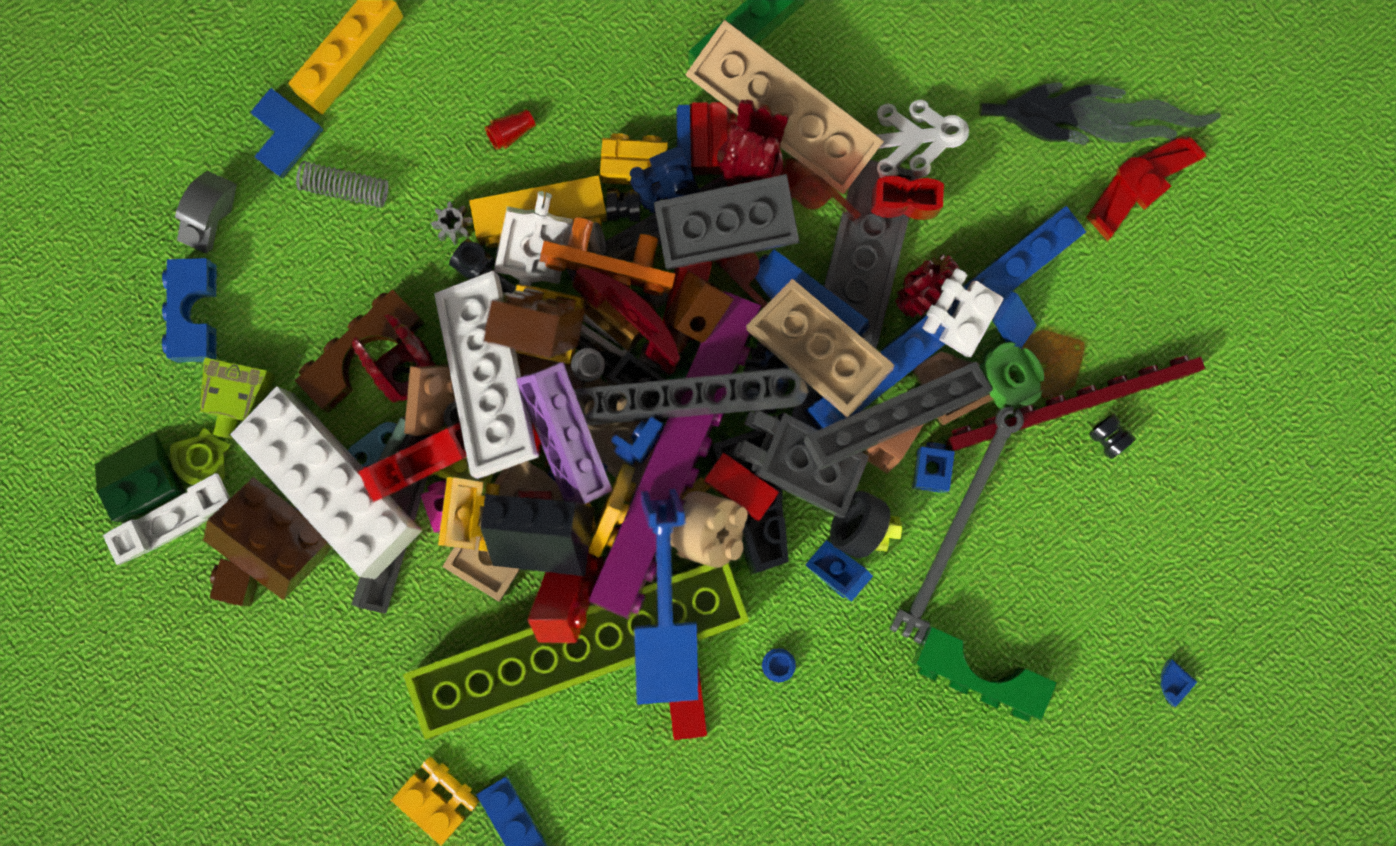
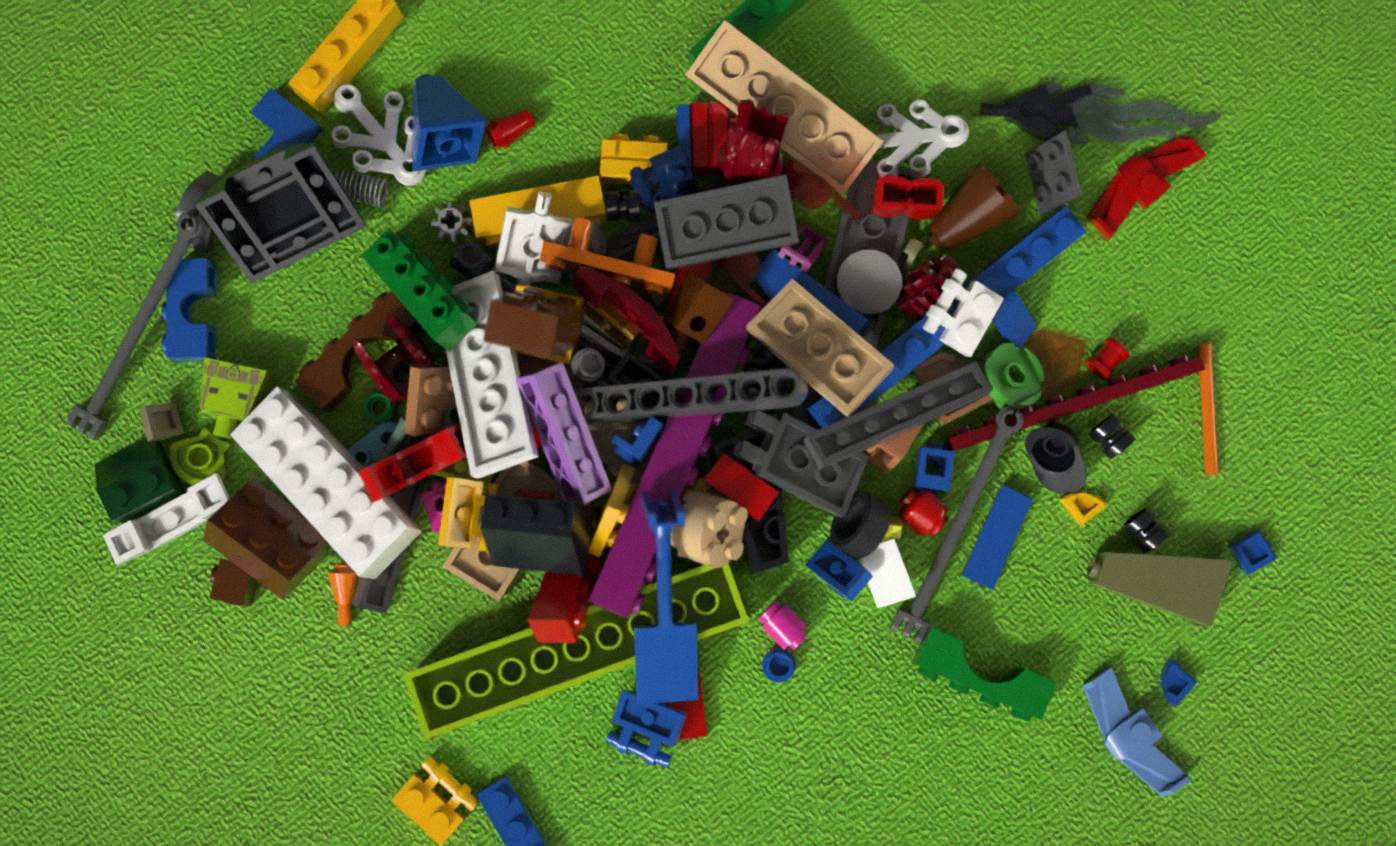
none -> dark grey hinge [66,211,208,441]
none -> dark tan plate [139,402,184,442]
none -> black slope [195,143,366,283]
none -> orange cone [327,562,359,626]
none -> white plant [332,84,426,186]
none -> green brick [361,228,478,351]
none -> green plate [362,391,396,424]
none -> blue slope [412,74,486,171]
none -> blue plate [606,689,687,768]
none -> dark pink brick [758,600,808,650]
none -> magenta tile [778,224,829,273]
none -> light grey tile [836,249,902,316]
none -> white sticker [859,539,916,608]
none -> olive tile [897,238,923,278]
none -> red head [899,488,949,536]
none -> reddish brown cone [927,163,1021,251]
none -> blue tile [961,485,1033,590]
none -> dark grey hinge [1025,131,1082,215]
none -> black piece [1025,419,1087,494]
none -> yellow tile [1059,492,1108,526]
none -> medium blue plate [1082,666,1192,797]
none -> red bush [1085,337,1130,381]
none -> olive slope [1087,552,1233,626]
none -> black wheel [1122,506,1170,553]
none -> orange bar [1198,344,1219,475]
none -> blue tile [1228,529,1277,575]

